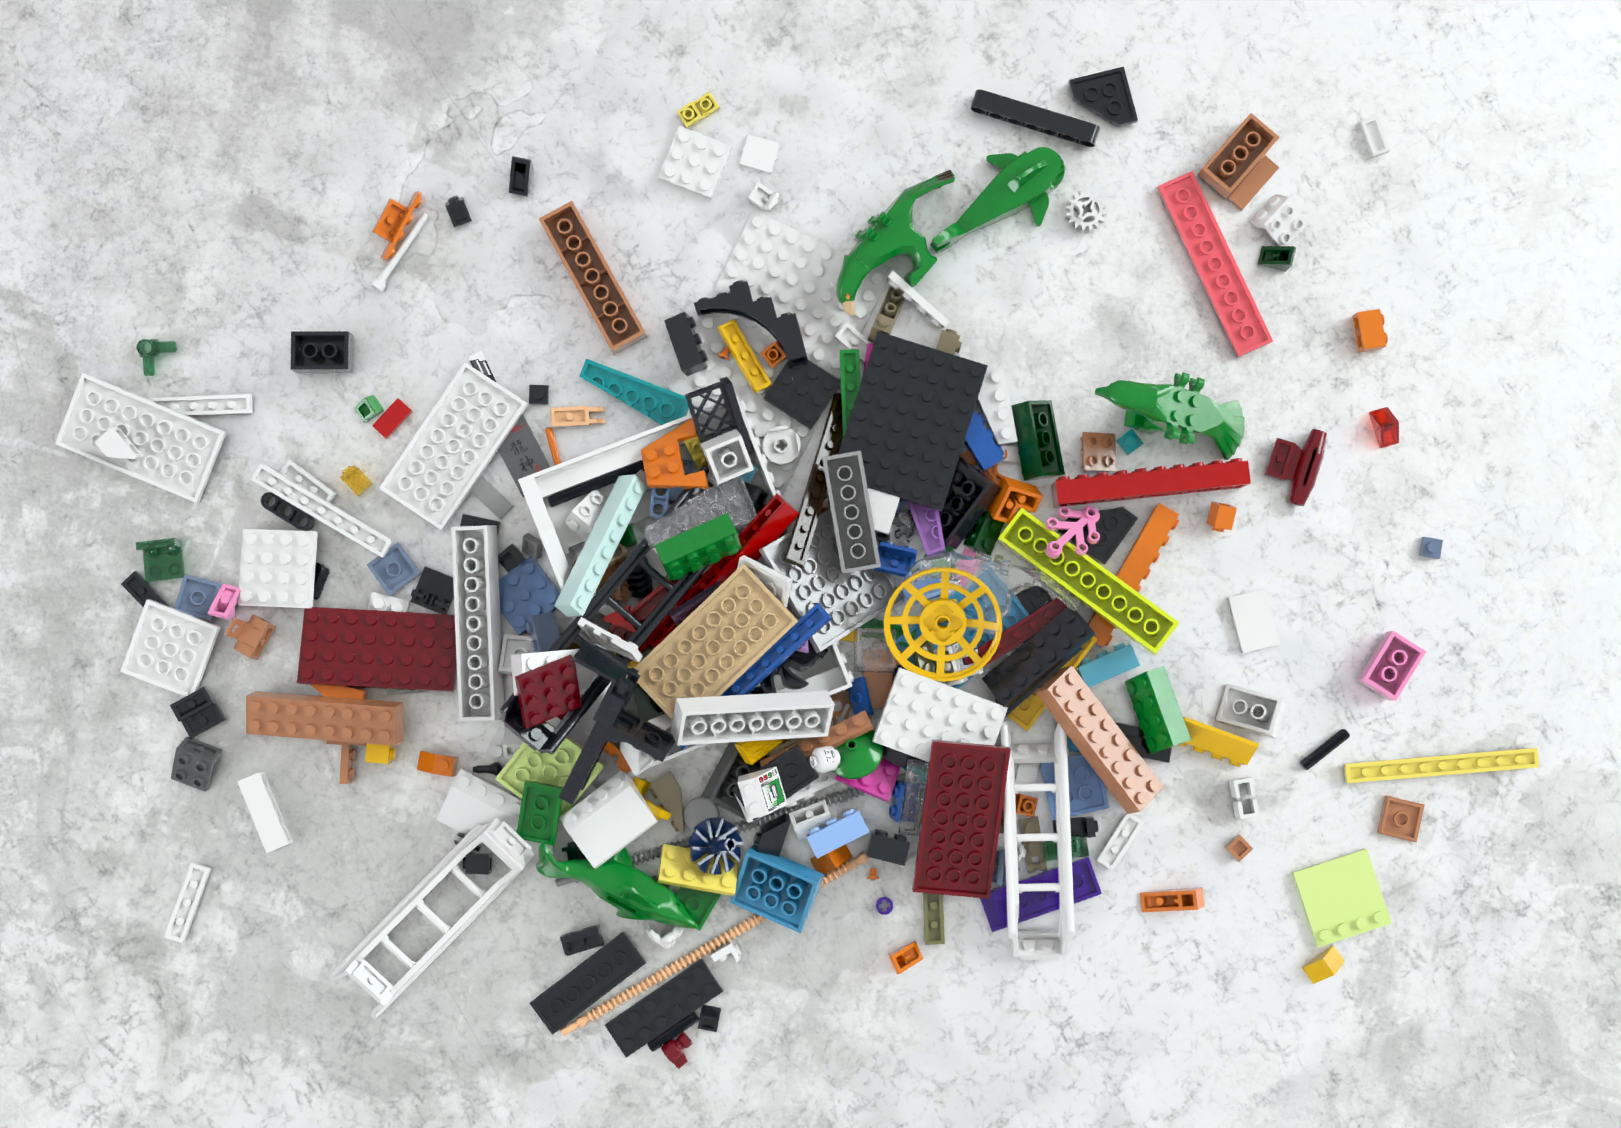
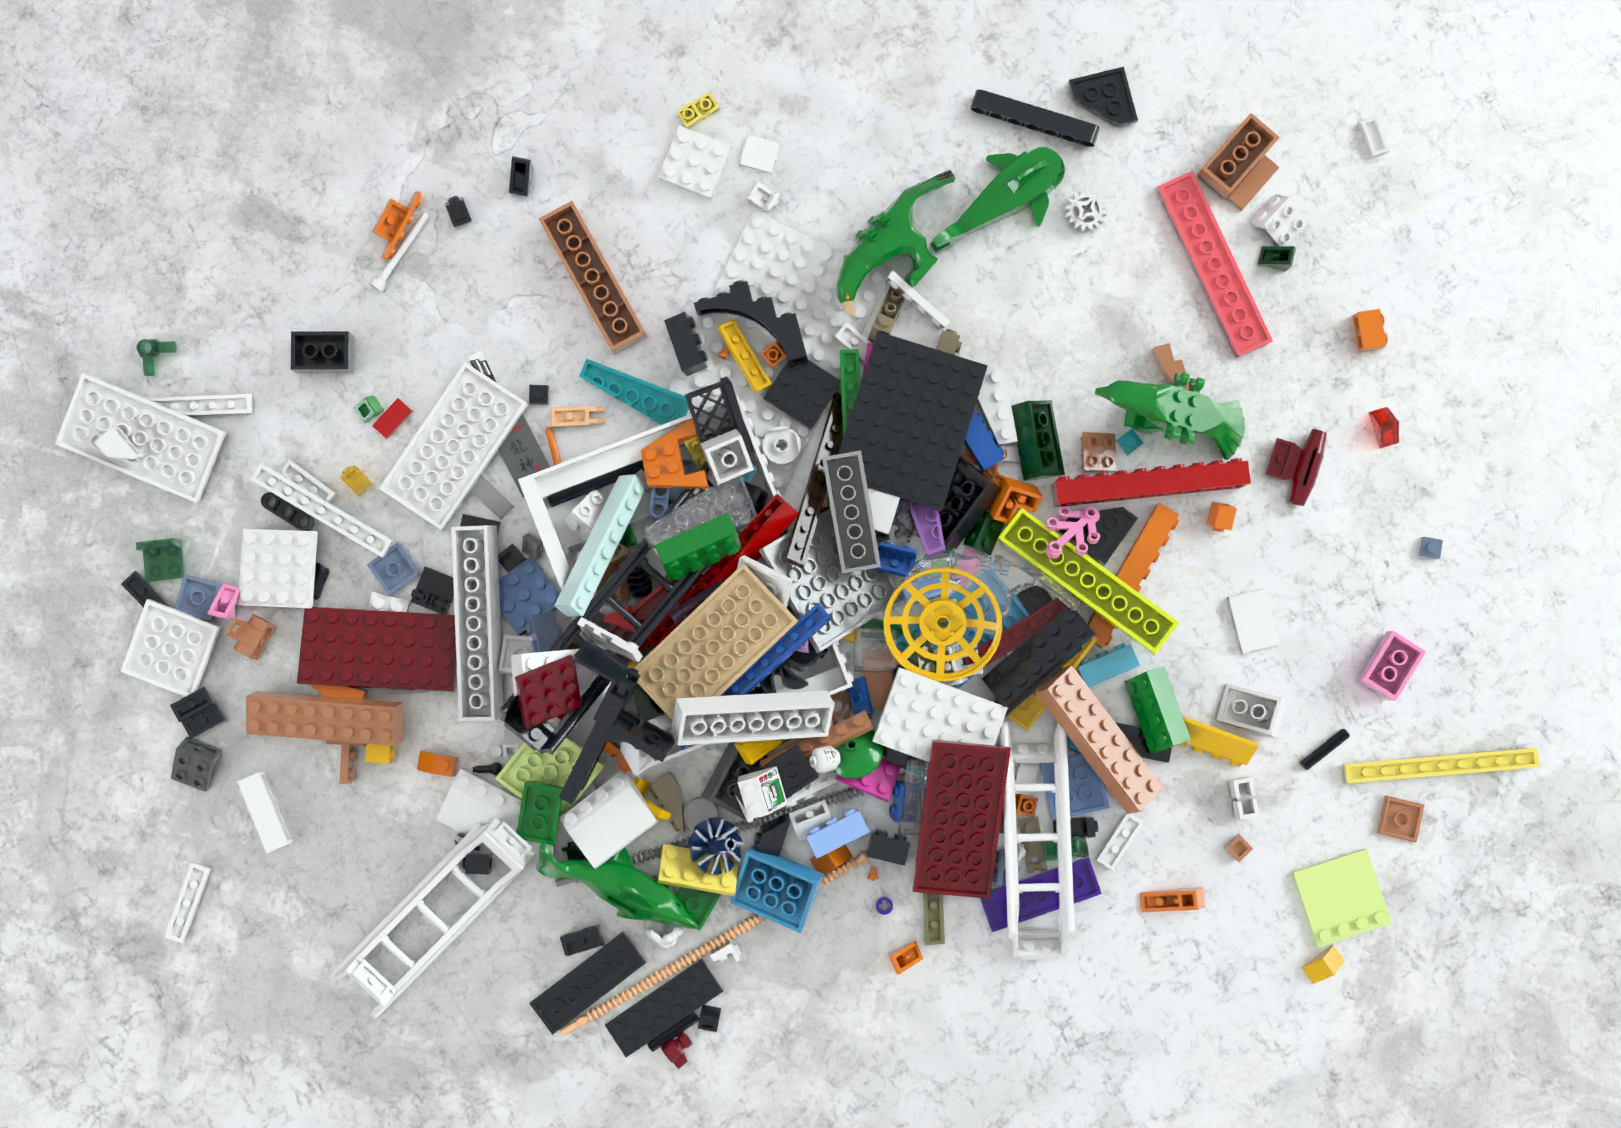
none -> nougat slope [1151,343,1189,390]

